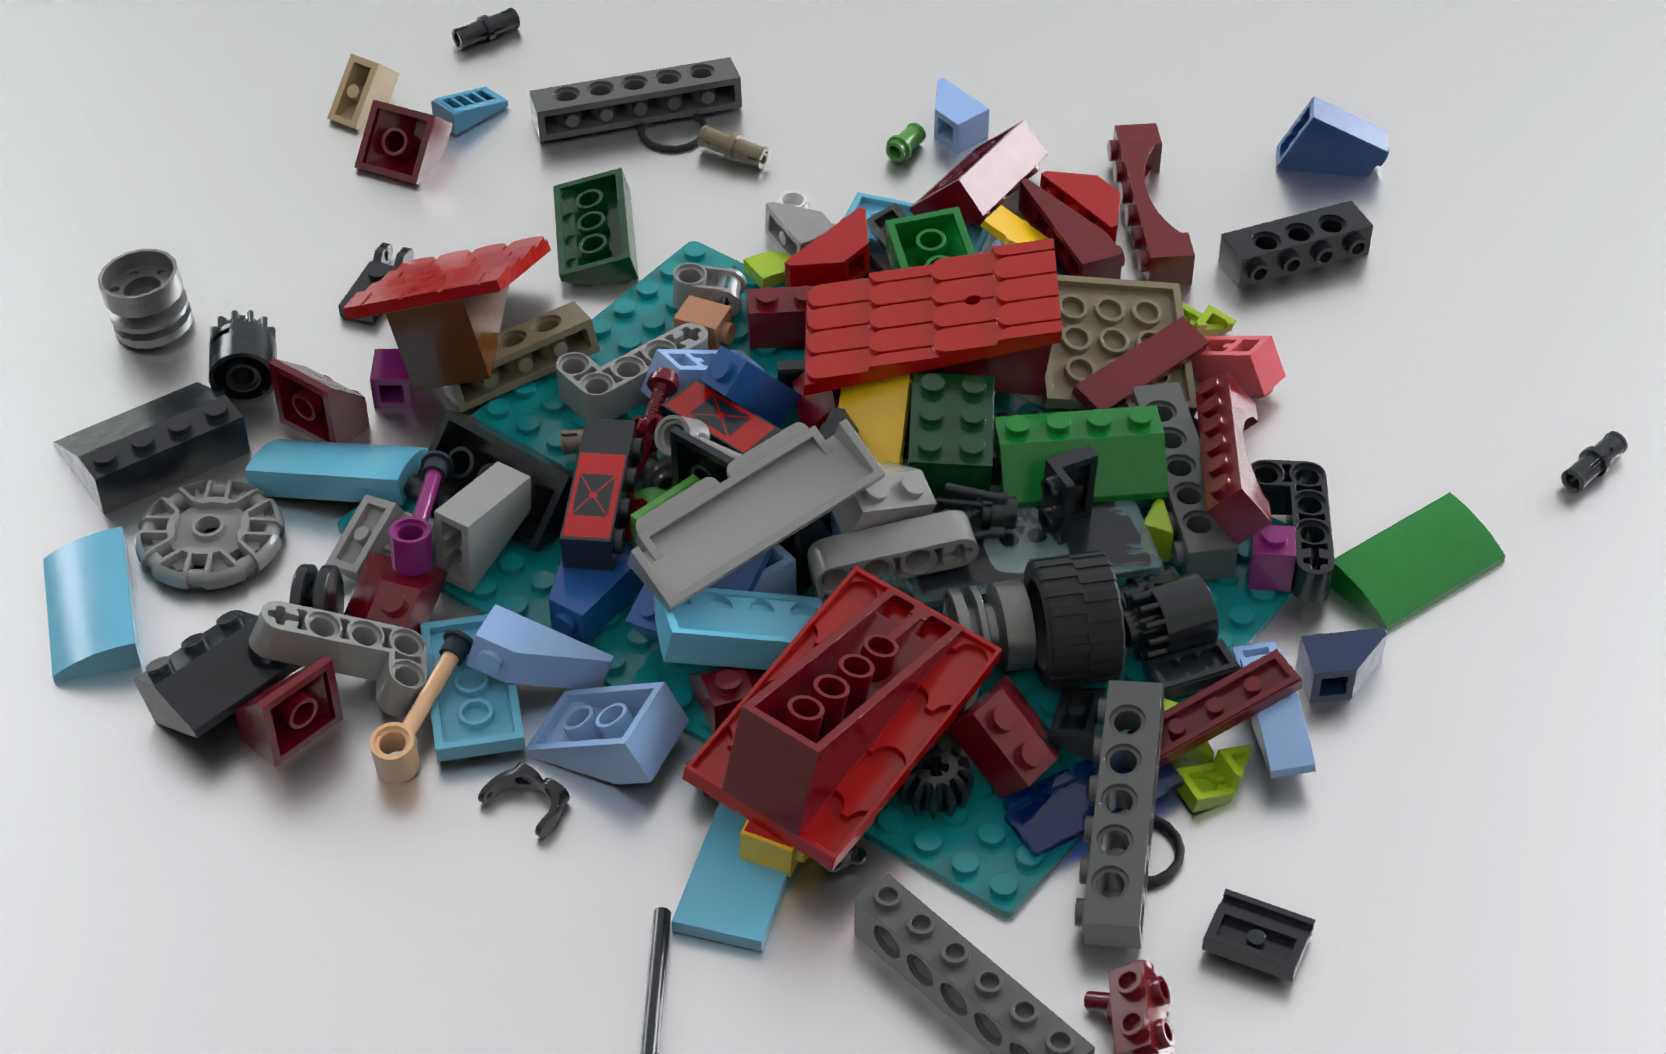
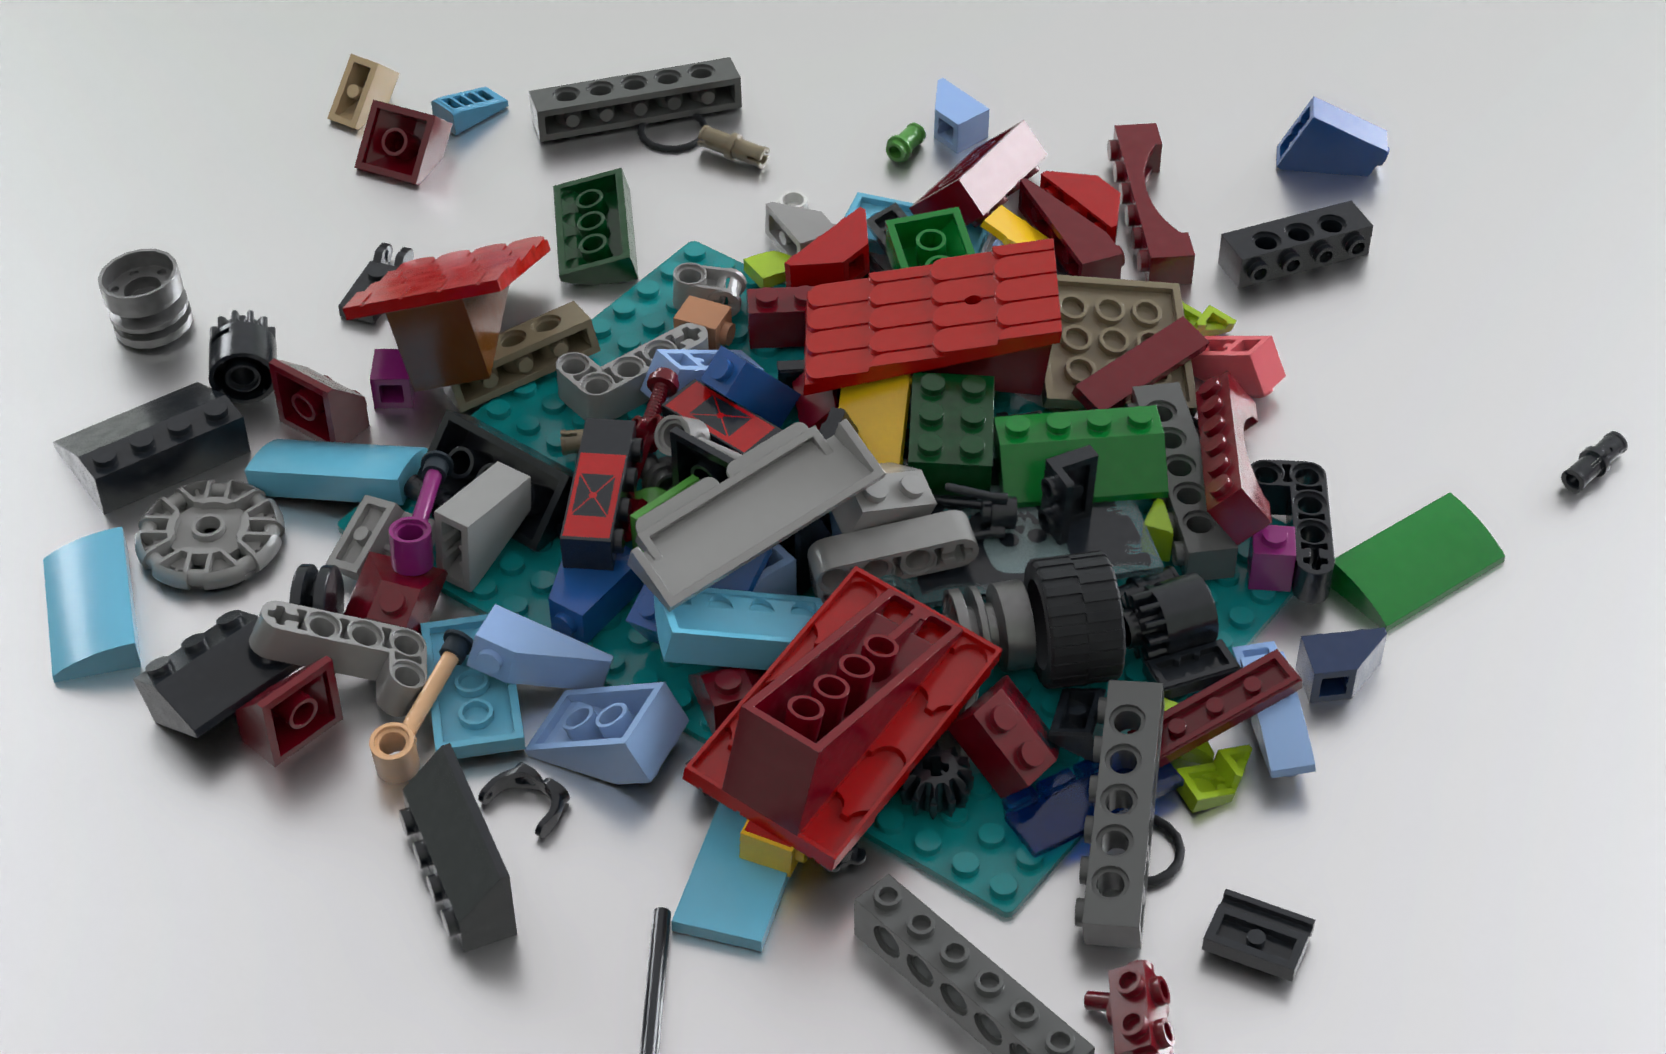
black pin [452,7,520,50] -> none
none -> black slope [399,743,517,952]

